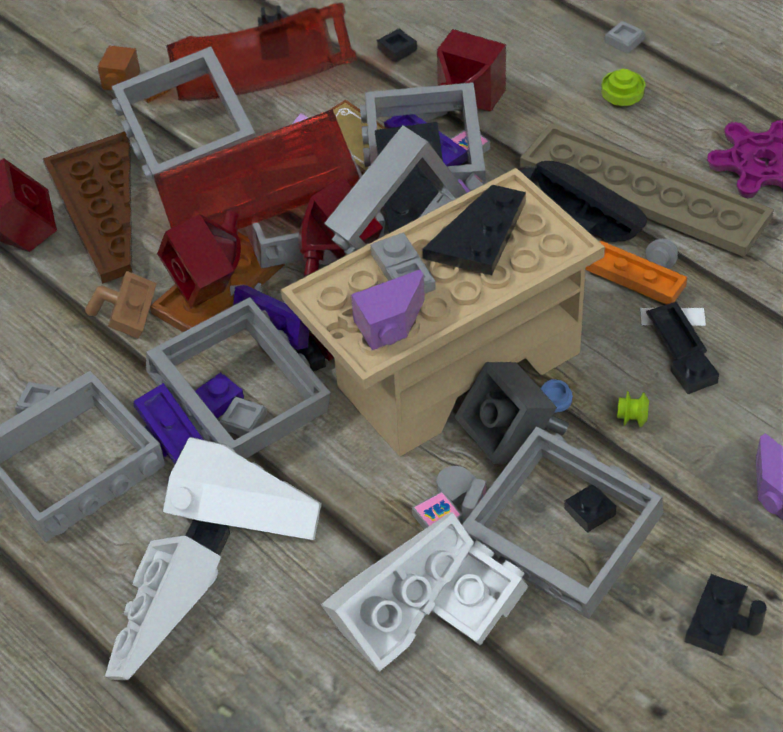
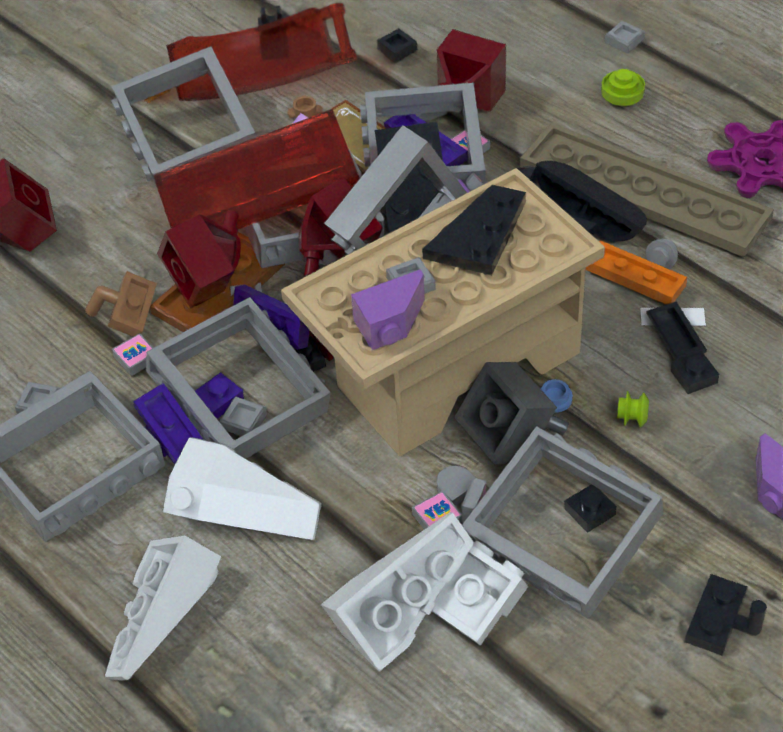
reddish brown wing [43,131,133,284] -> none
dark orange brick [98,45,140,91] -> none
black plate [185,519,230,556] -> none
light grey plate [370,232,419,277] -> none
none -> tile [112,333,153,376]
none -> medium nougat plate [288,96,323,120]

